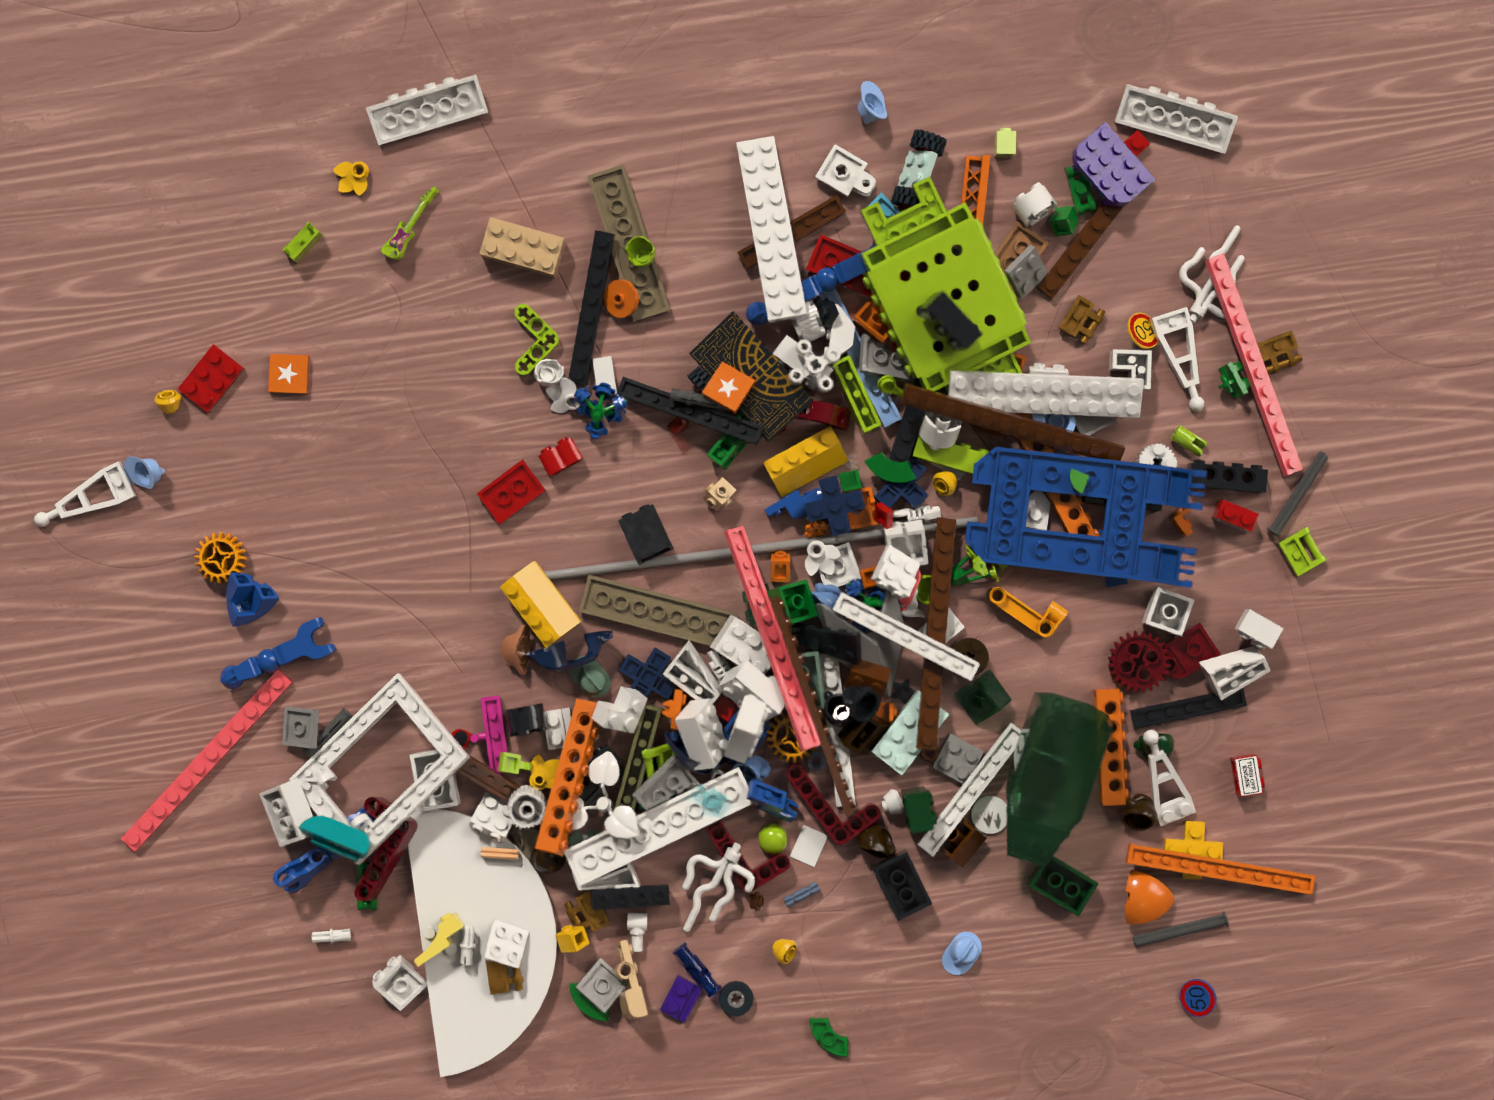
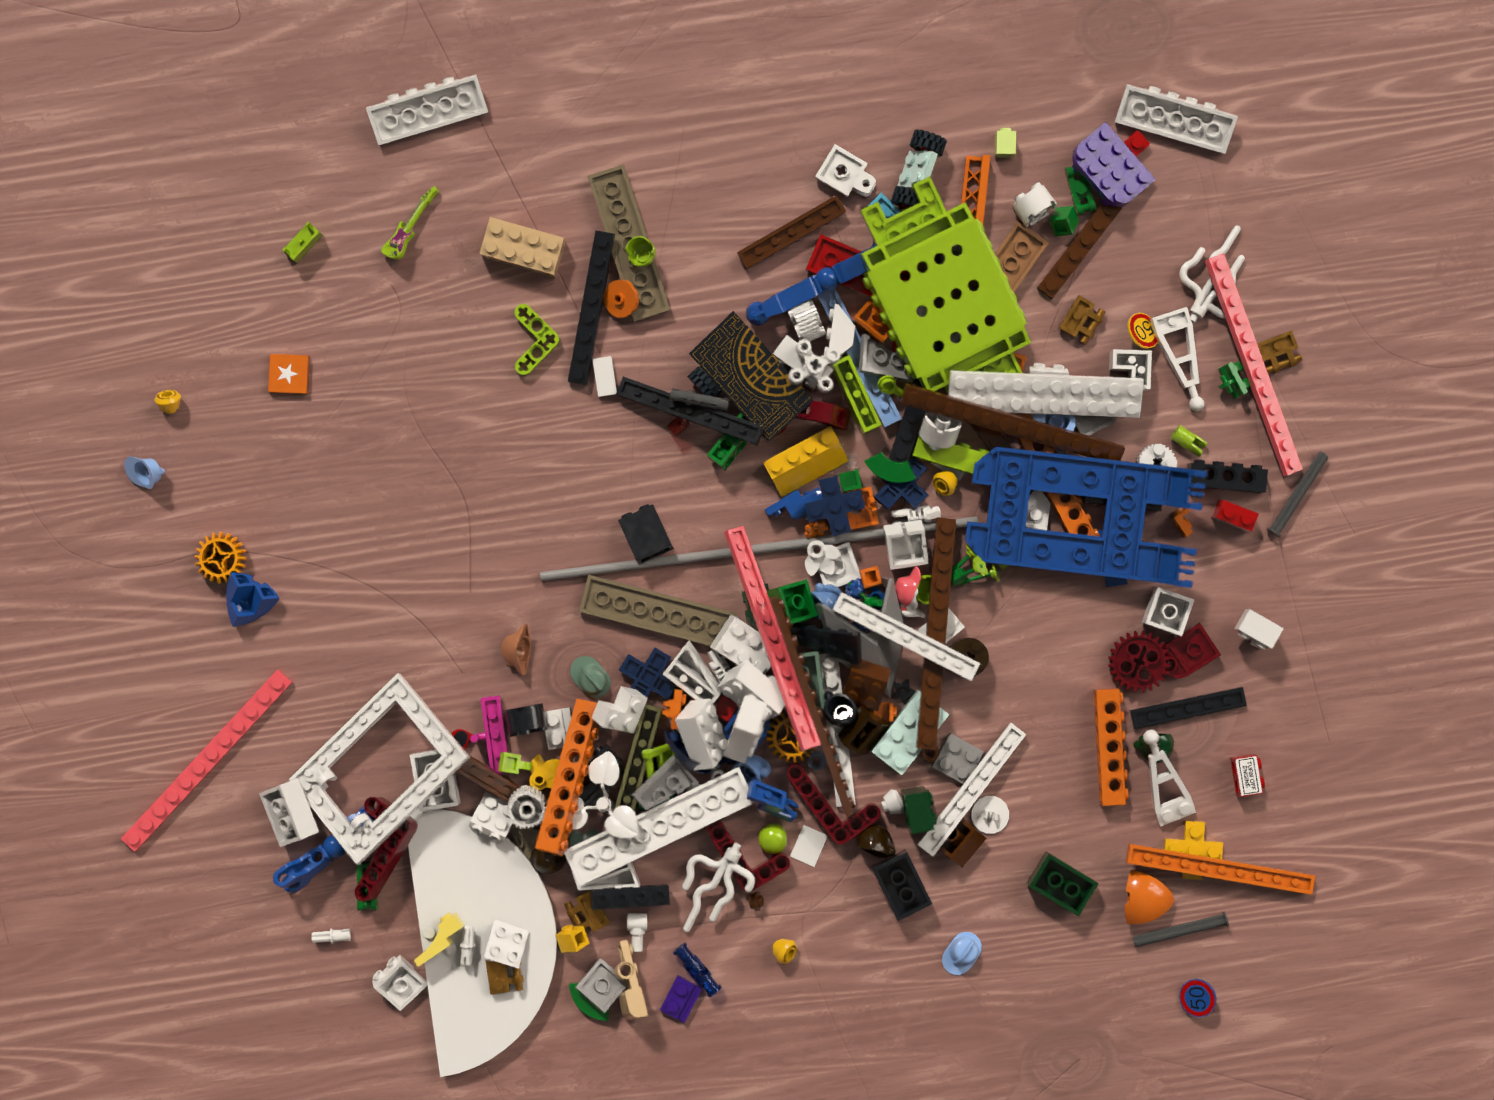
white plate [34,461,137,527] -> none
red plate [178,344,245,413] -> none
blue piece [220,617,337,689] -> none
light grey plate [282,706,319,749] -> none
teal brick [299,816,370,861] -> none
dark grey pin [303,708,352,757] -> none
yellow plate [333,161,369,196] -> none
red plate [477,459,546,524] -> none
light nougat axle [481,847,519,860] -> none
yellow slope [500,561,582,648] -> none
dark blue animal [525,631,613,673] -> none
white hair [534,359,564,387] -> none
red brick [538,437,584,477] -> none
white plate [546,378,581,413] -> none
blue plant [573,383,628,439] -> none
clear light blue plate [692,783,728,814] -> none
orange tile [702,362,755,414] -> none
tan brick [703,477,736,511] -> none
black bush [719,981,753,1016] -> none
white plate [736,136,807,323] -> none
orange bracket [770,551,790,582] -> none
sand blue axle [784,882,820,907] -> none
green tile [809,1017,848,1057] -> none
black plate [814,295,839,328] -> none
black piece [842,685,879,722] -> none
light blue piece [857,81,887,124] -> none
white plate [871,545,920,599] -> none
red plate [874,502,893,529] -> none
black brick [919,291,983,351] -> none
clear green slope [954,669,1012,725] -> none
light orange piece [988,587,1068,637] -> none
light grey plate [1004,245,1048,299] -> none
clear green windscreen [1006,692,1113,867] -> none
bright green tile [1069,468,1089,493] -> none
dark brown piece [1121,793,1158,831] -> none
white wedge [1199,646,1271,701] -> none
lime plate [1277,526,1327,577] -> none

